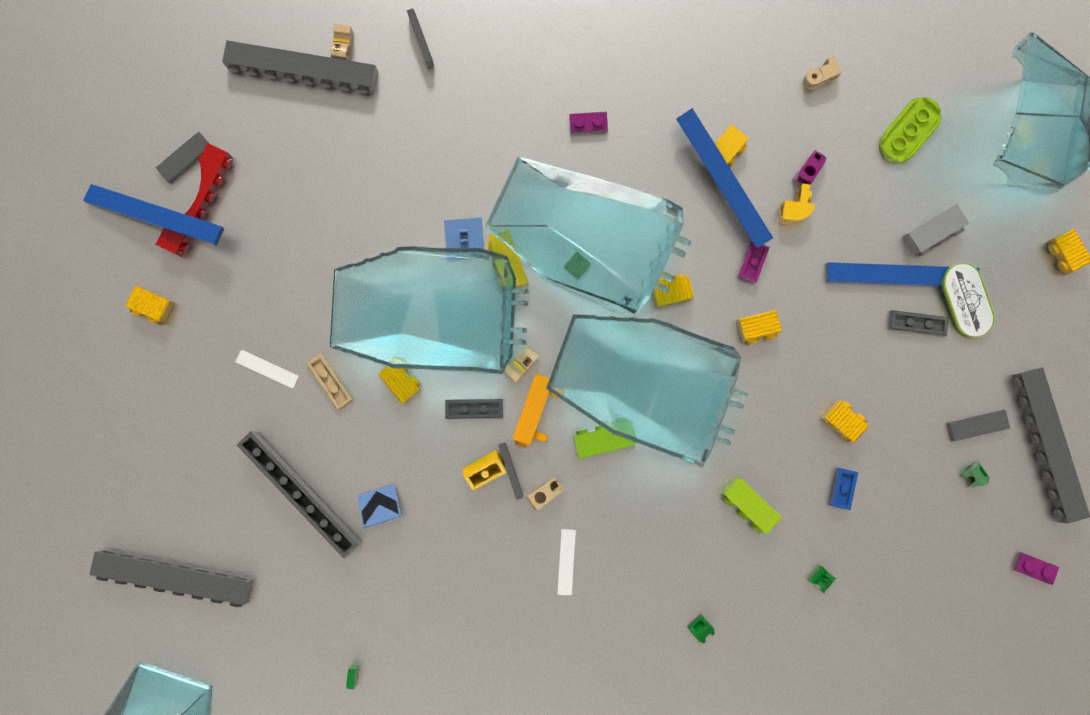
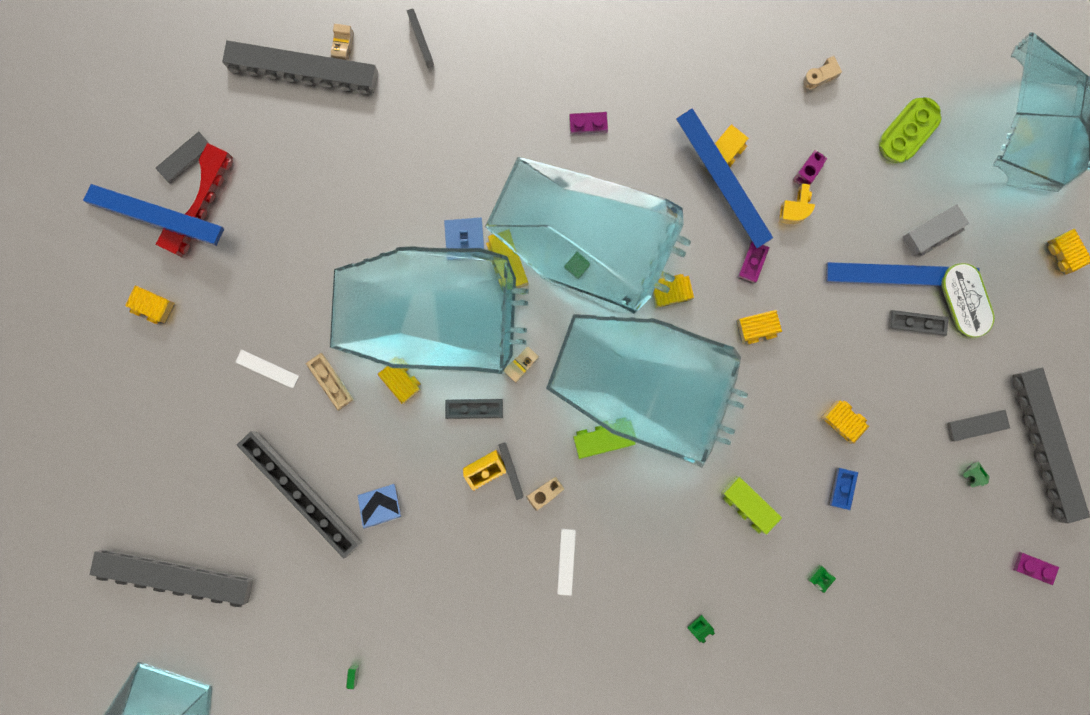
light orange brick [512,373,564,448] -> none

